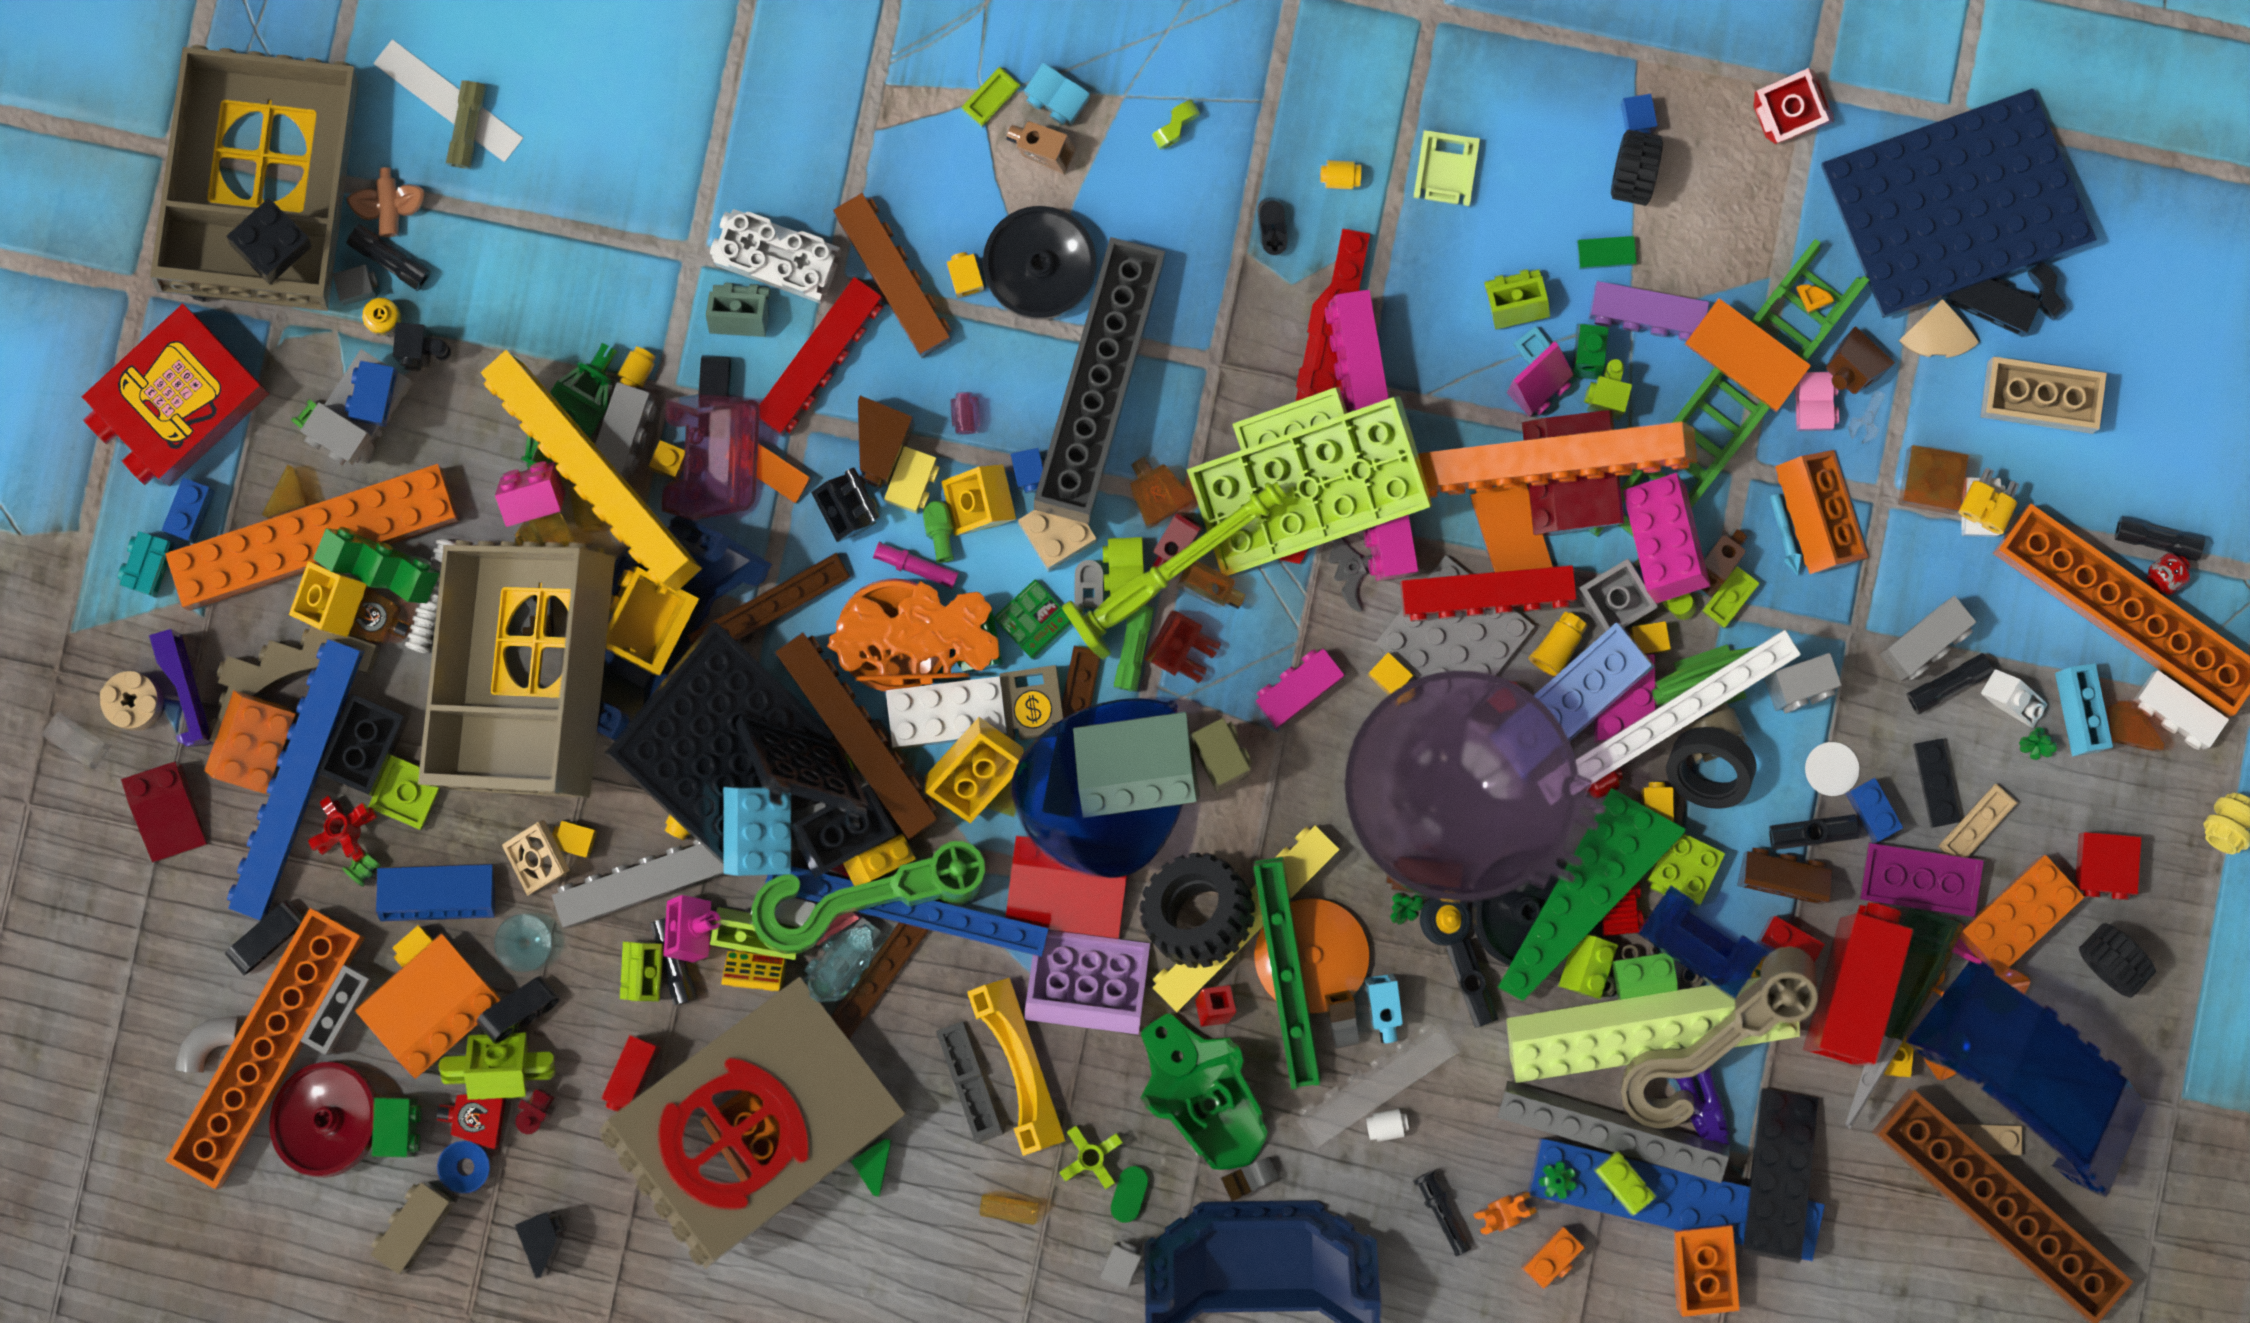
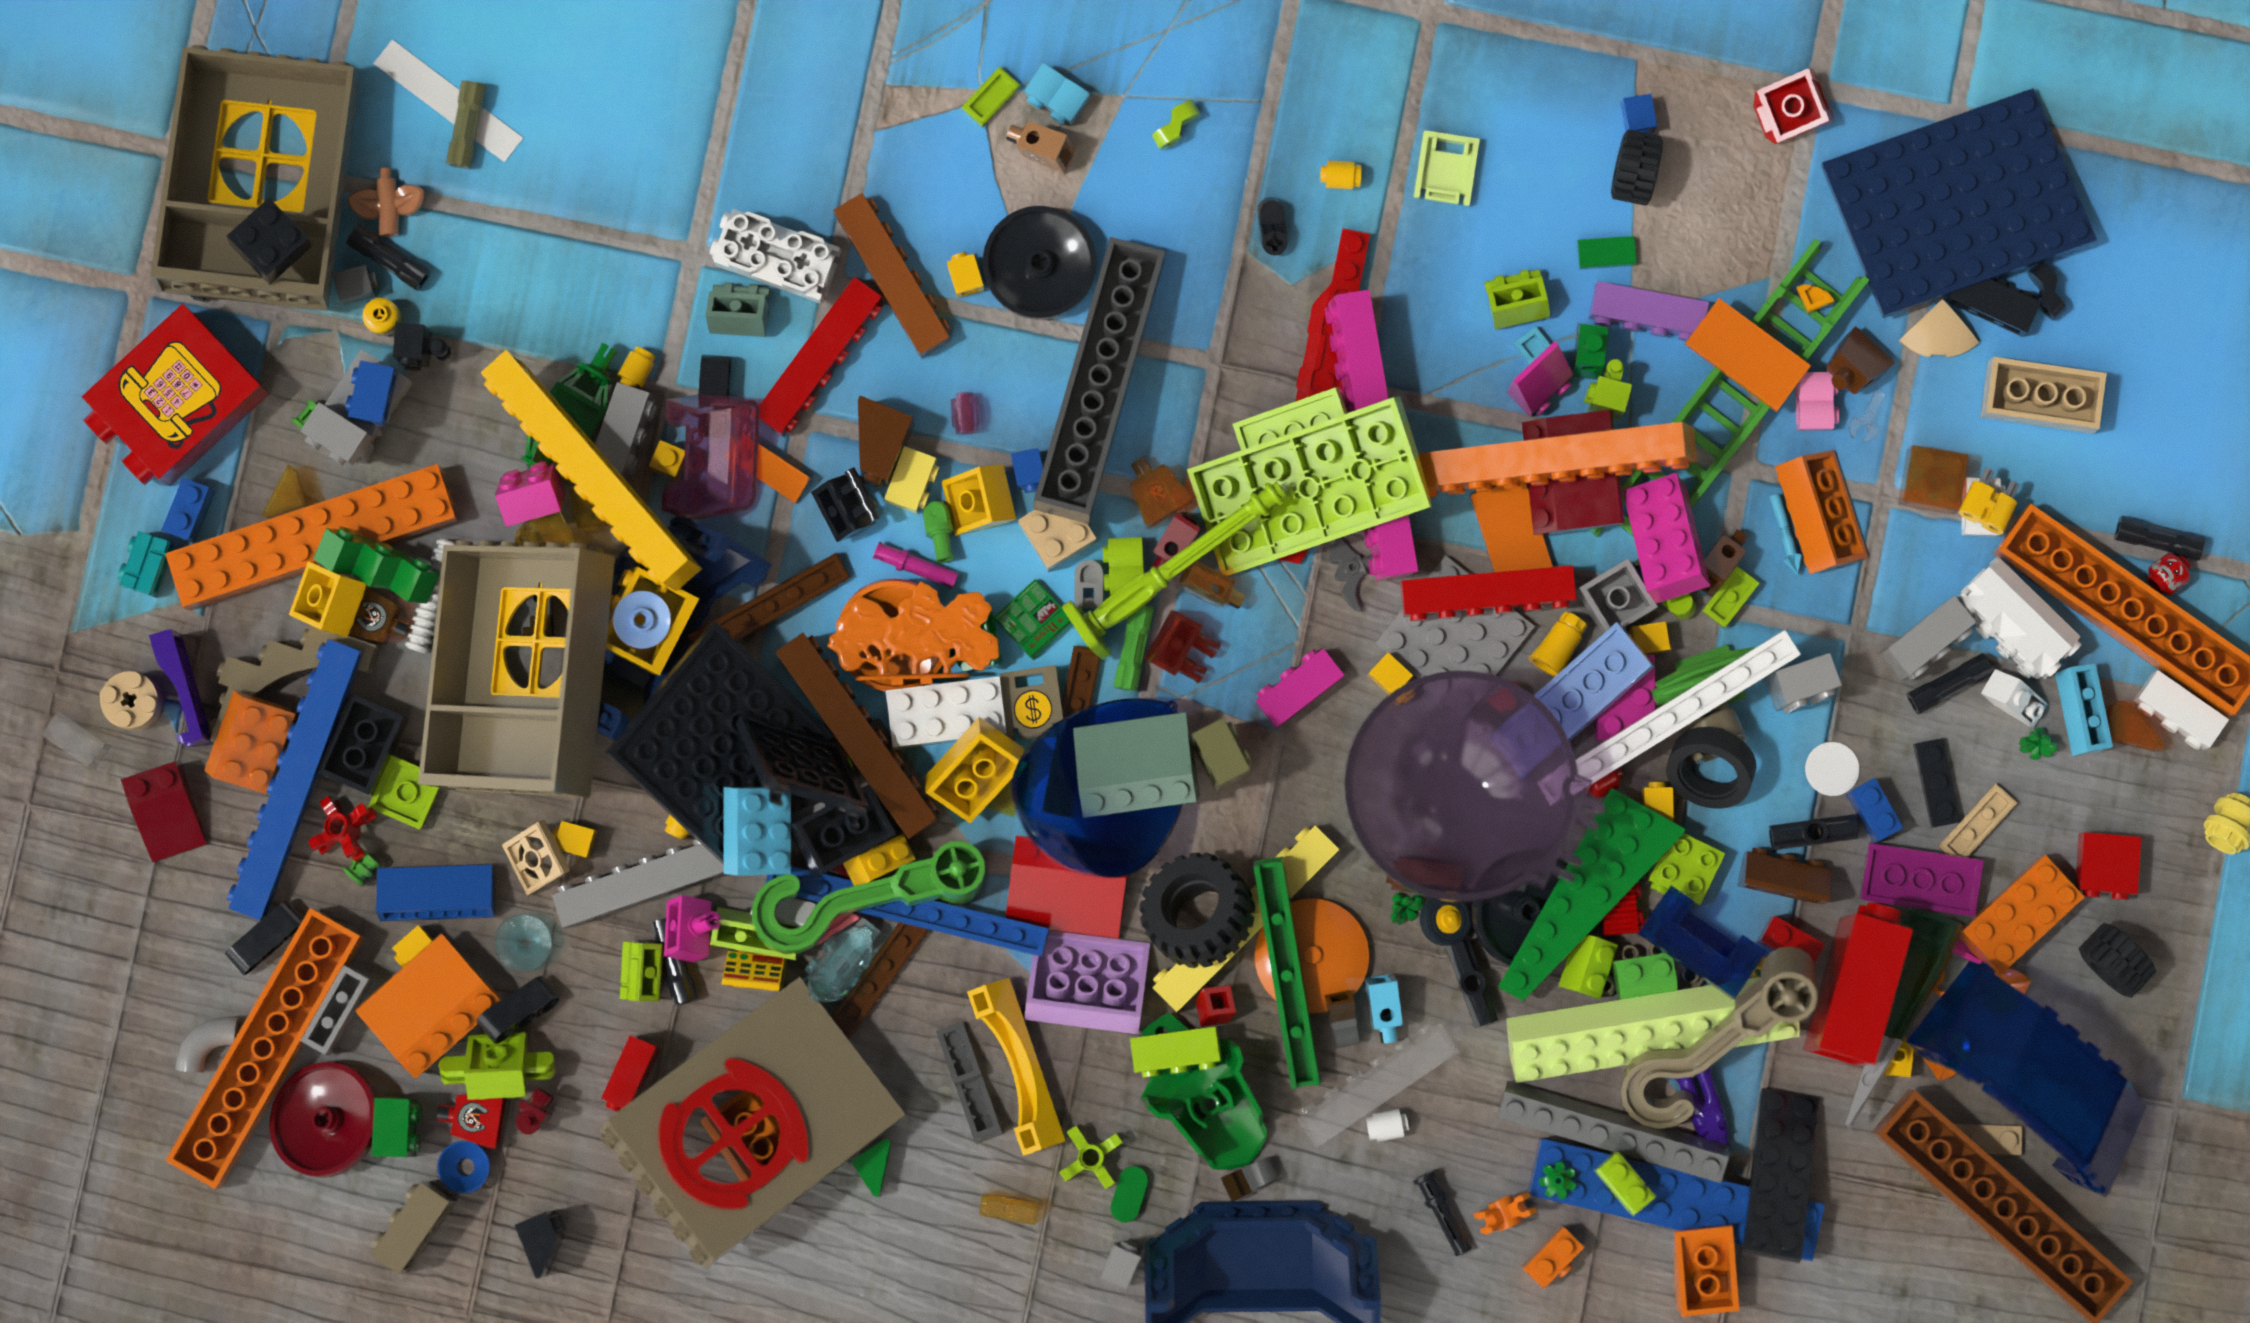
none -> light blue dish [613,591,671,649]
none -> lime brick [1130,1026,1223,1078]
none -> white brick [1956,557,2082,679]

